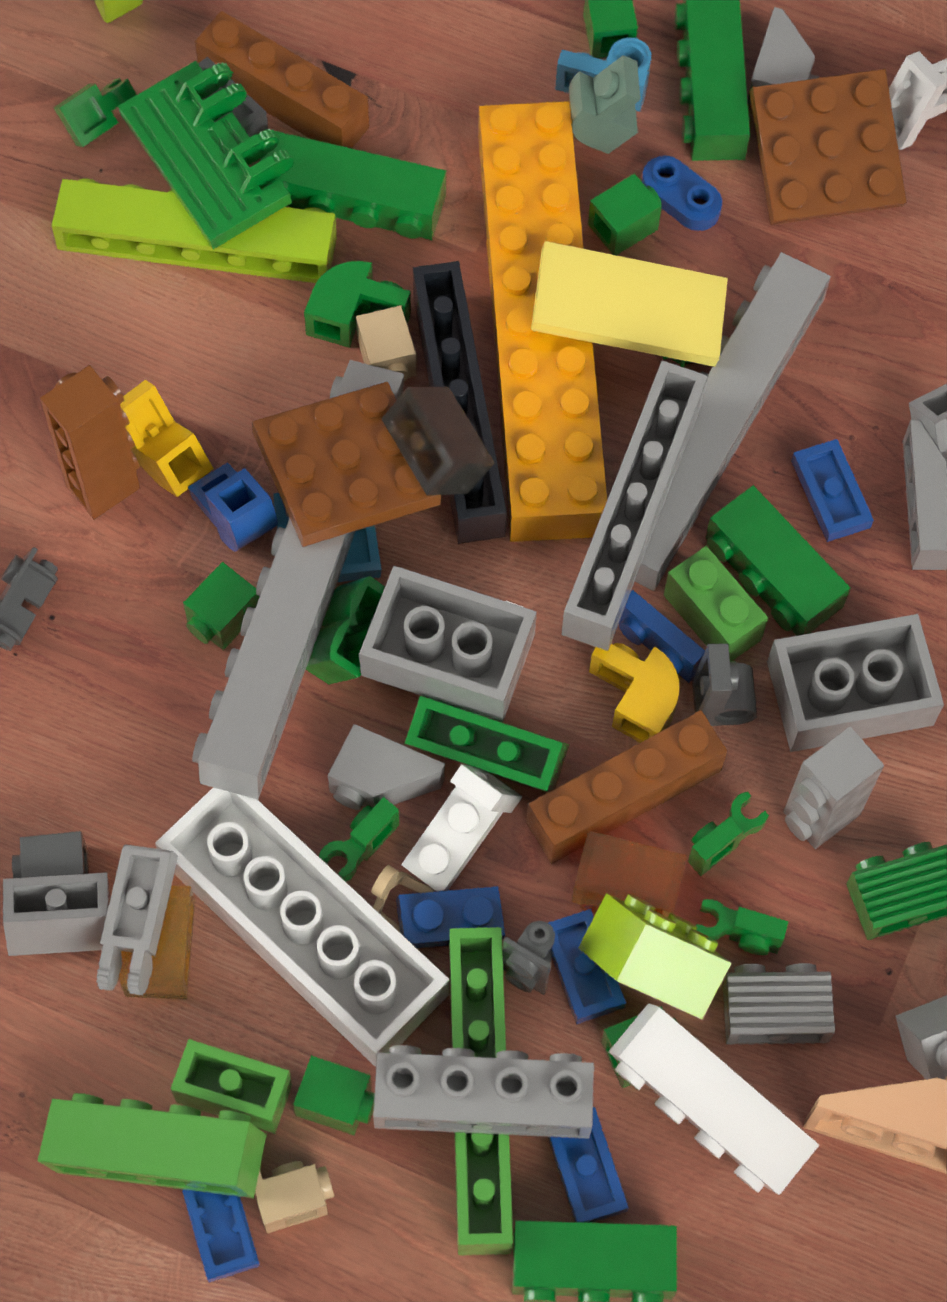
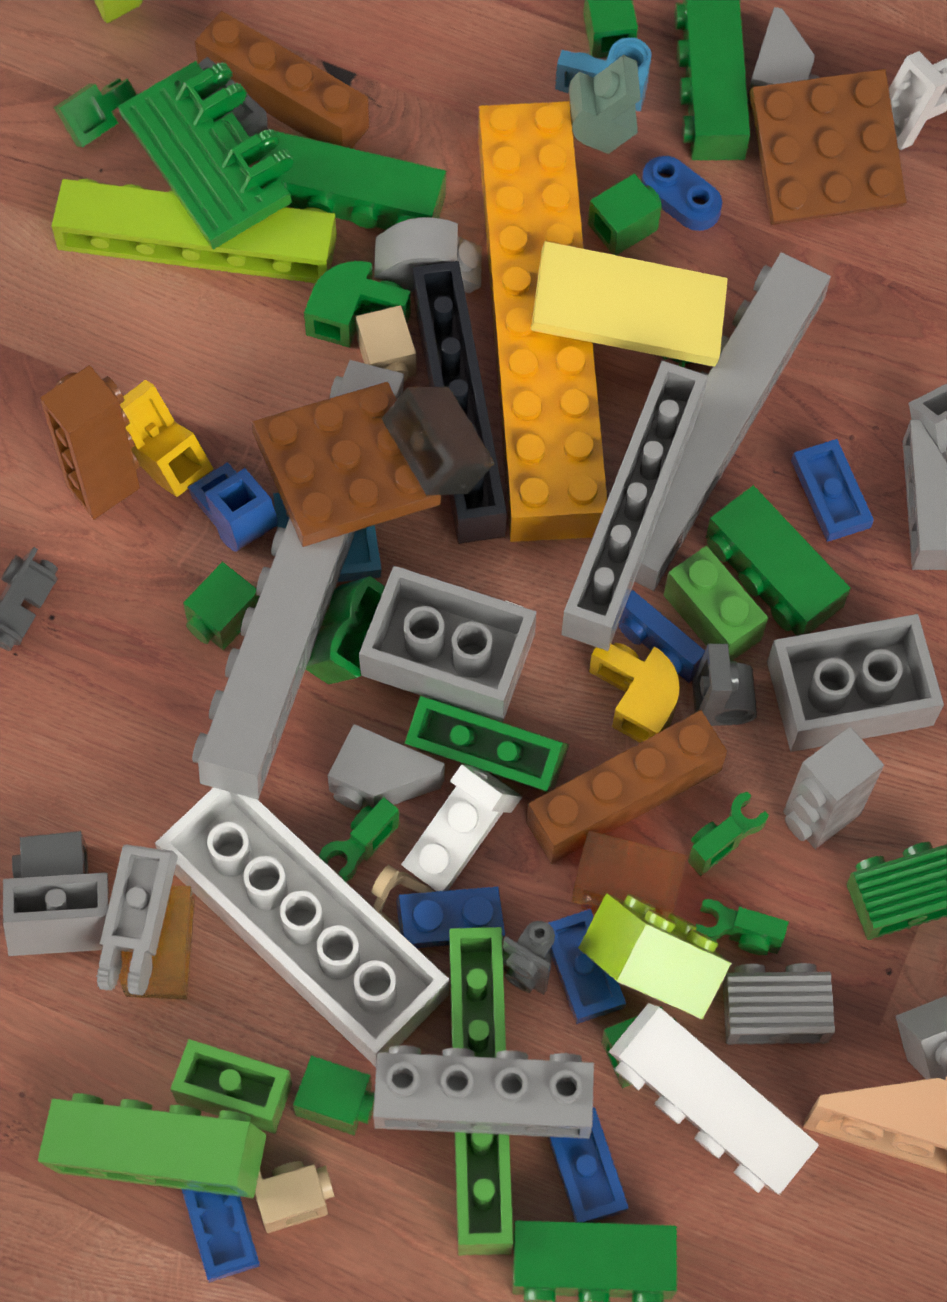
none -> light grey brick [374,218,482,294]

